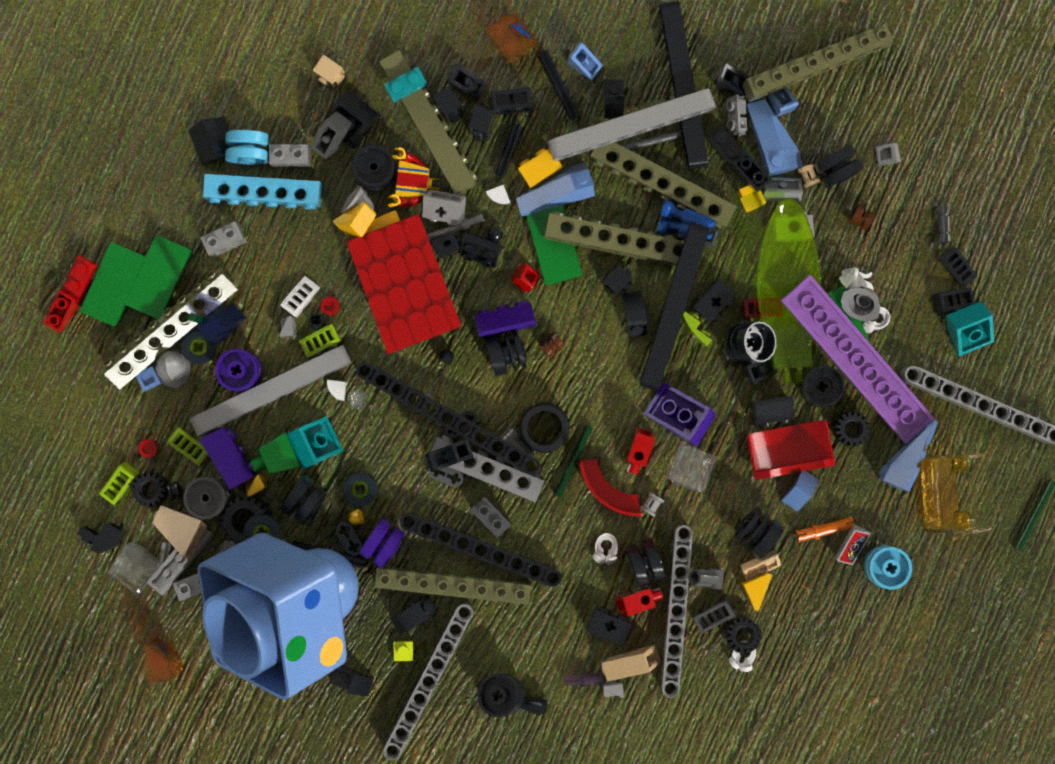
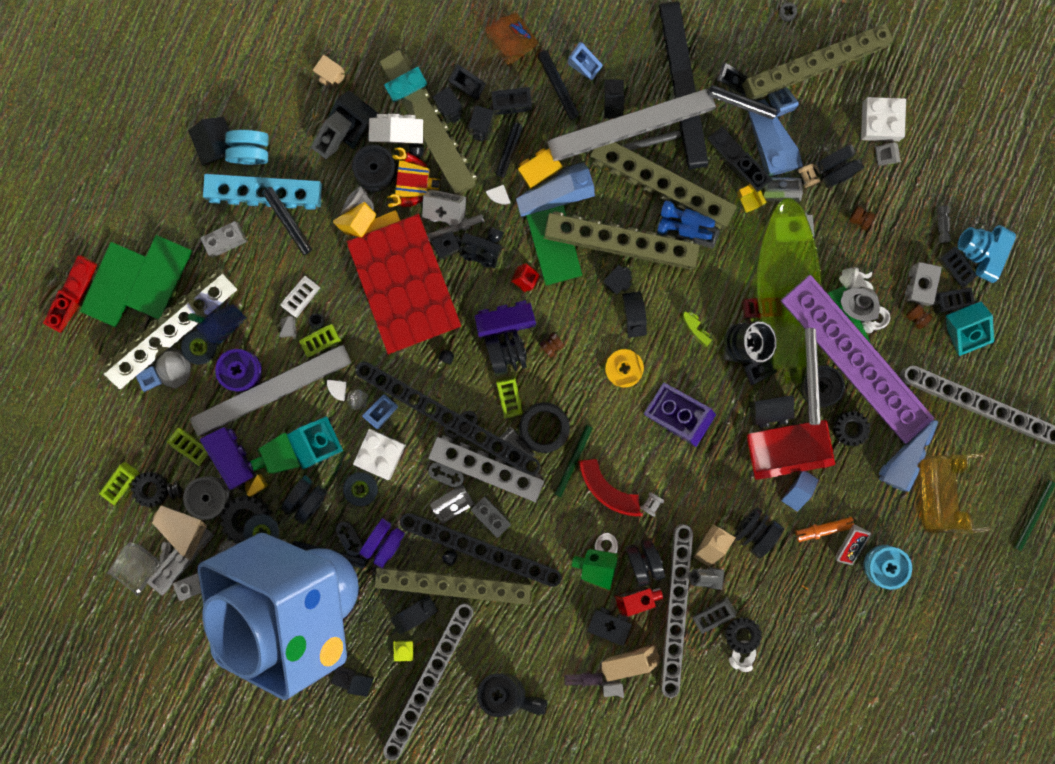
black brick [77,521,127,552] -> none
red tile [138,439,159,458] -> none
clear orange slope [144,637,182,683] -> none
light grey brick [269,144,311,168] -> none
red tile [320,296,340,316] -> none
yellow hinge [348,509,364,525] -> none
black brick [425,439,474,472] -> none
red torso [627,427,655,474] -> none
black beam [640,222,710,392] -> none
clear slope [667,442,717,492] -> none
black brick [691,279,736,324] -> none
light grey hinge [726,94,747,136] -> none
tan plate [740,550,781,581] -> none
yellow slope [741,572,772,611] -> none
none -> black axle [263,187,312,255]
none -> white brick [353,429,406,480]
none -> medium blue slope [362,394,398,429]
none -> white brick [369,114,423,143]
none -> black hinge [409,143,424,158]
none -> light grey slope [430,485,474,524]
none -> black hinge [442,550,458,567]
none -> lime slope [496,375,523,419]
none -> green torso [572,549,618,590]
none -> yellow plate [605,349,644,388]
none -> tan slope [693,524,735,567]
none -> black axle [708,85,777,119]
none -> dark grey bush [779,2,797,22]
none -> light grey axle [805,328,820,425]
none -> white brick [861,97,906,142]
none -> light grey brick [905,262,942,306]
none -> reddish brown wheel [905,303,933,330]
none -> dark azure beam [958,225,1016,283]

